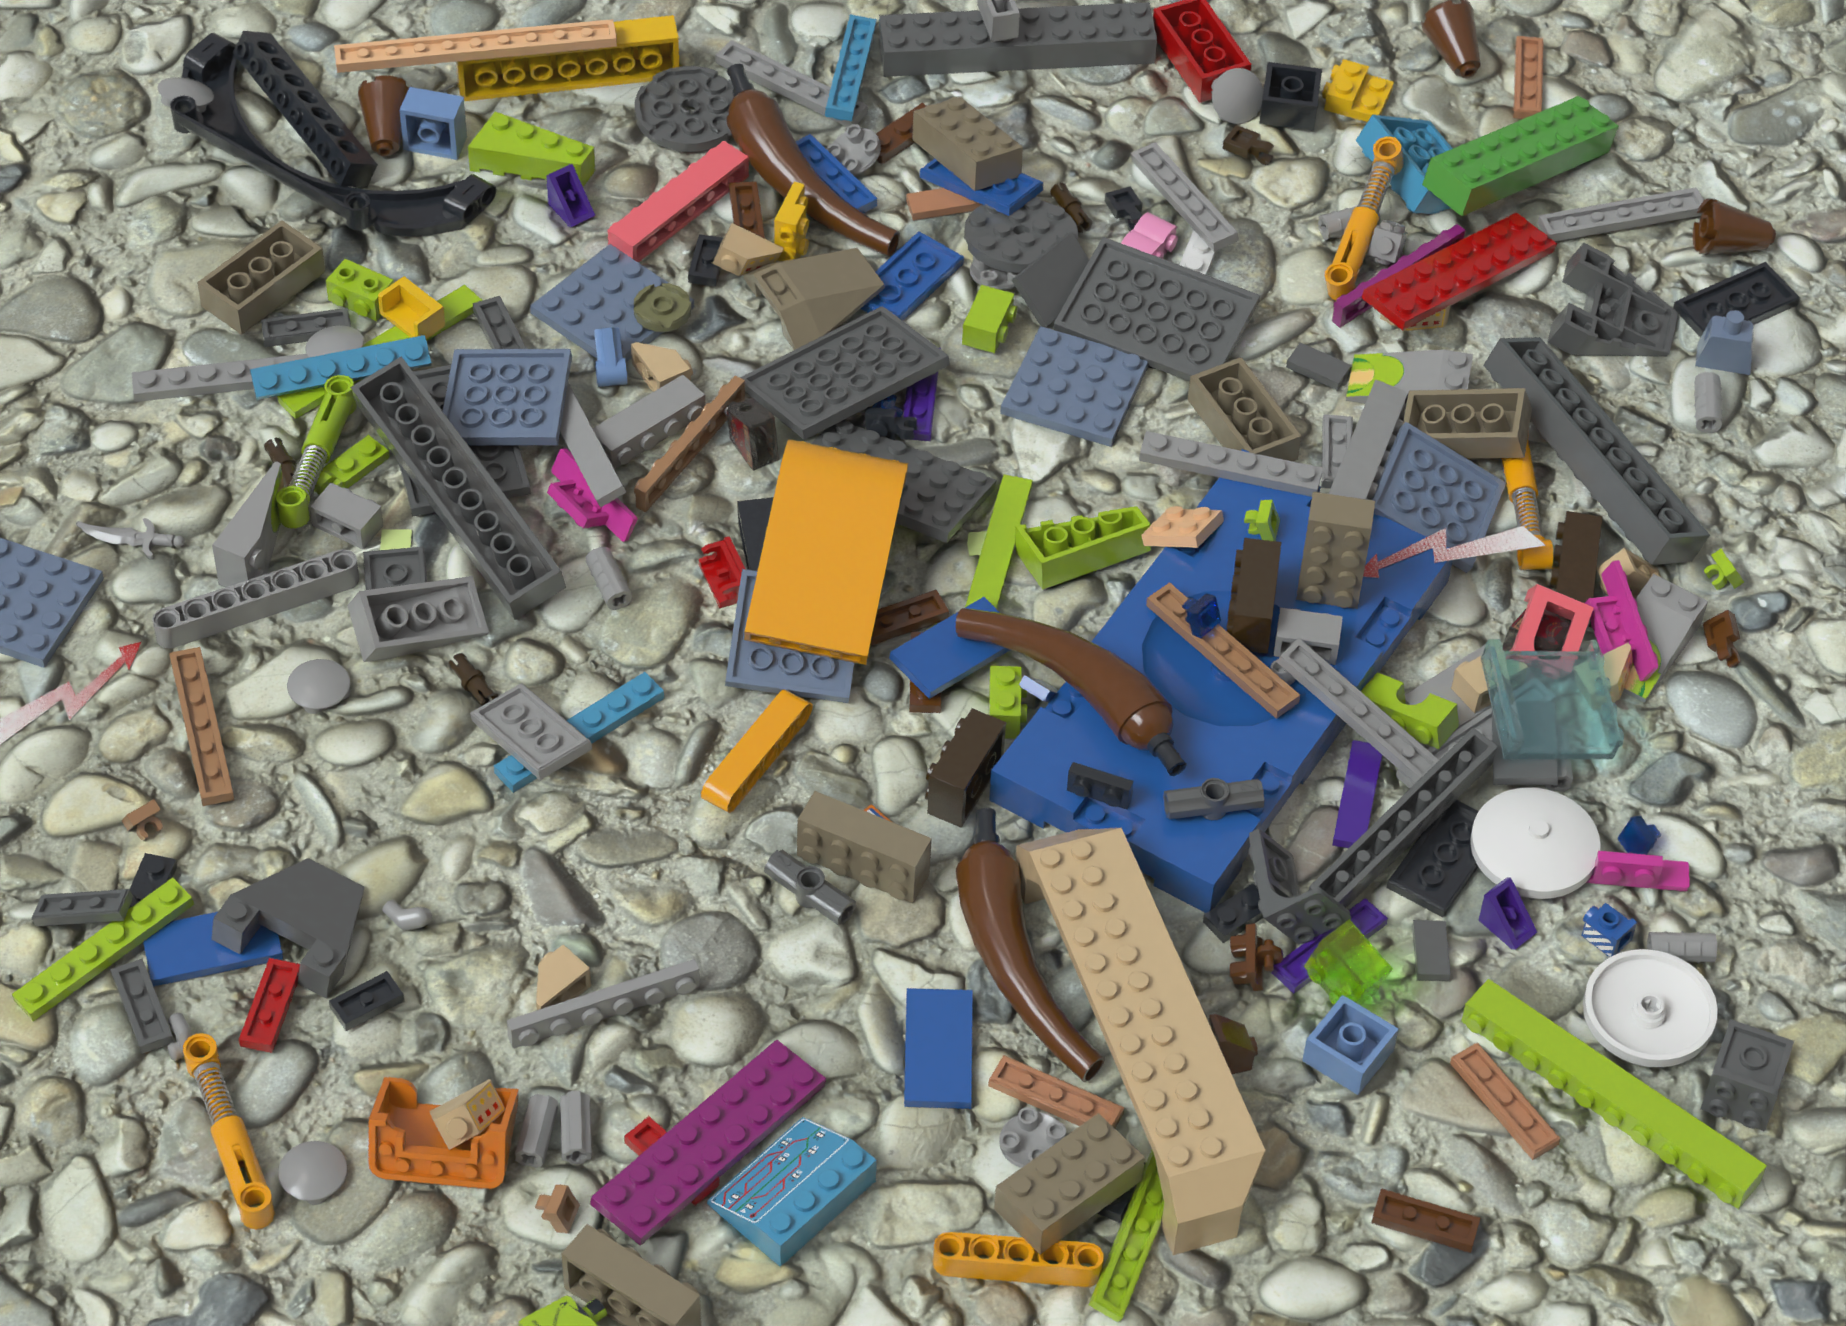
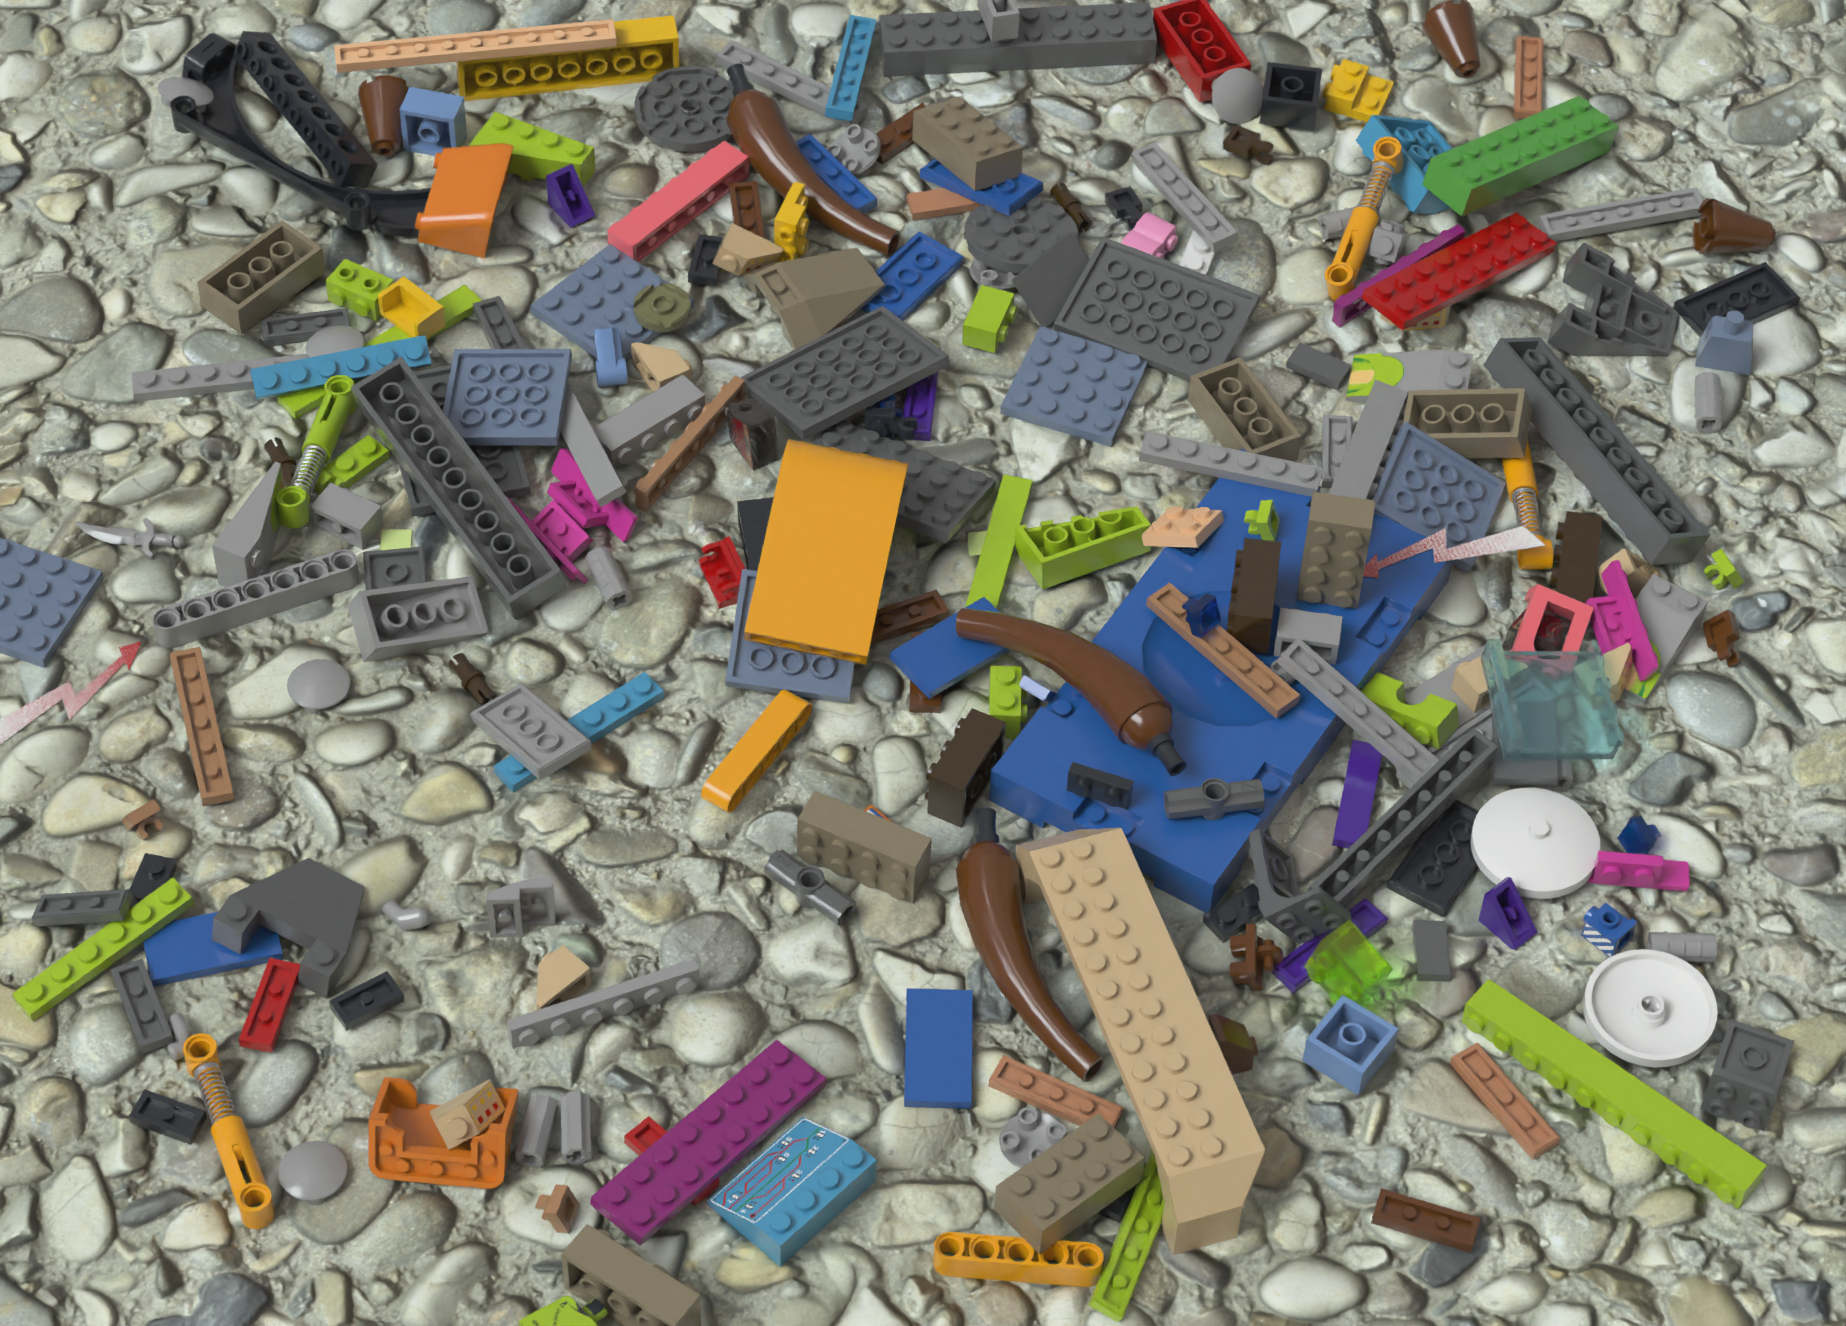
none -> black plate [129,1089,207,1145]
none -> orange windscreen [414,143,514,258]
none -> light grey slope [486,877,556,938]
none -> dark pink bracket [507,497,594,584]

